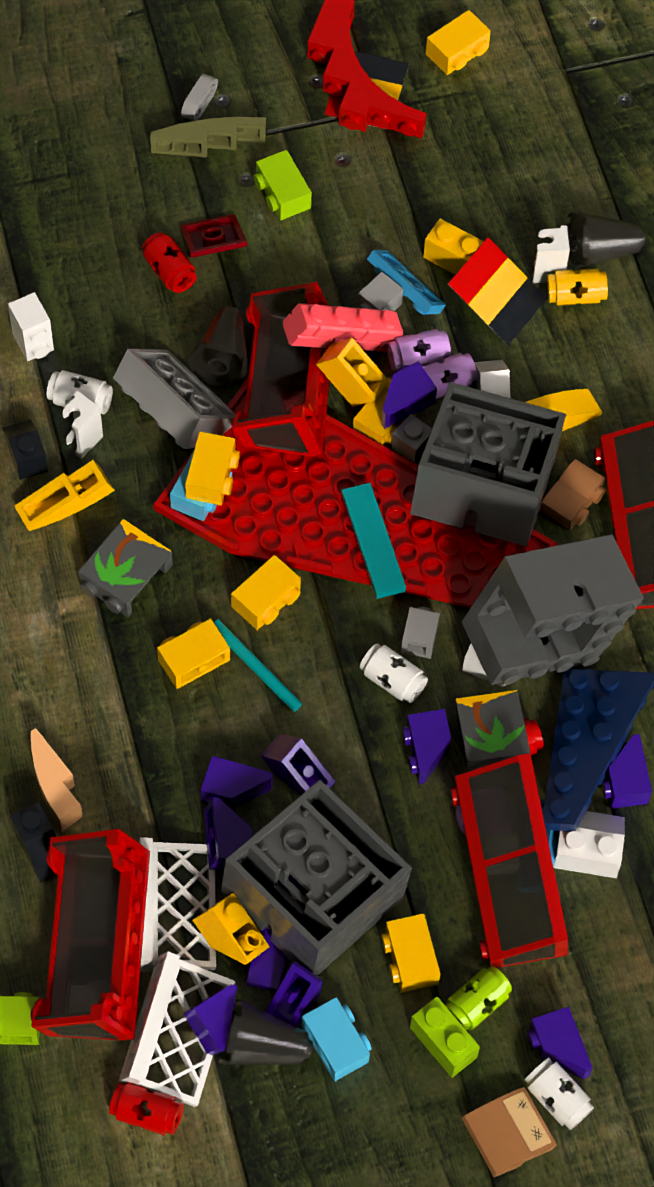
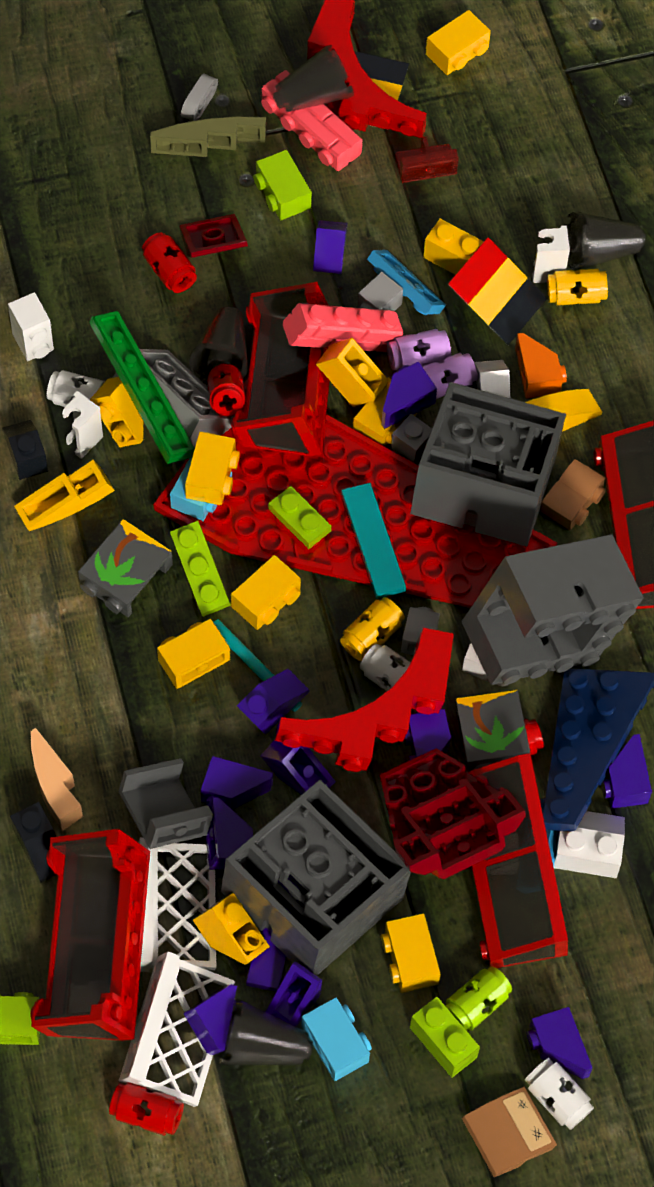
none -> green tile [89,311,195,464]
none -> yellow slope [89,377,144,447]
none -> dark grey panel [118,758,213,849]
none -> lime plate [170,521,231,617]
none -> red piece [207,364,245,416]
none -> dark purple slope [237,669,310,735]
none -> coral brick [261,70,362,171]
none -> lime plate [268,486,332,549]
none -> clear smoke cone [272,44,354,112]
none -> red arch [275,628,454,772]
none -> dark purple slope [313,220,348,274]
none -> yellow piece [340,597,405,661]
none -> dark red wedge [380,748,526,879]
none -> clear red panel [395,137,459,183]
none -> orange slope [515,333,567,399]

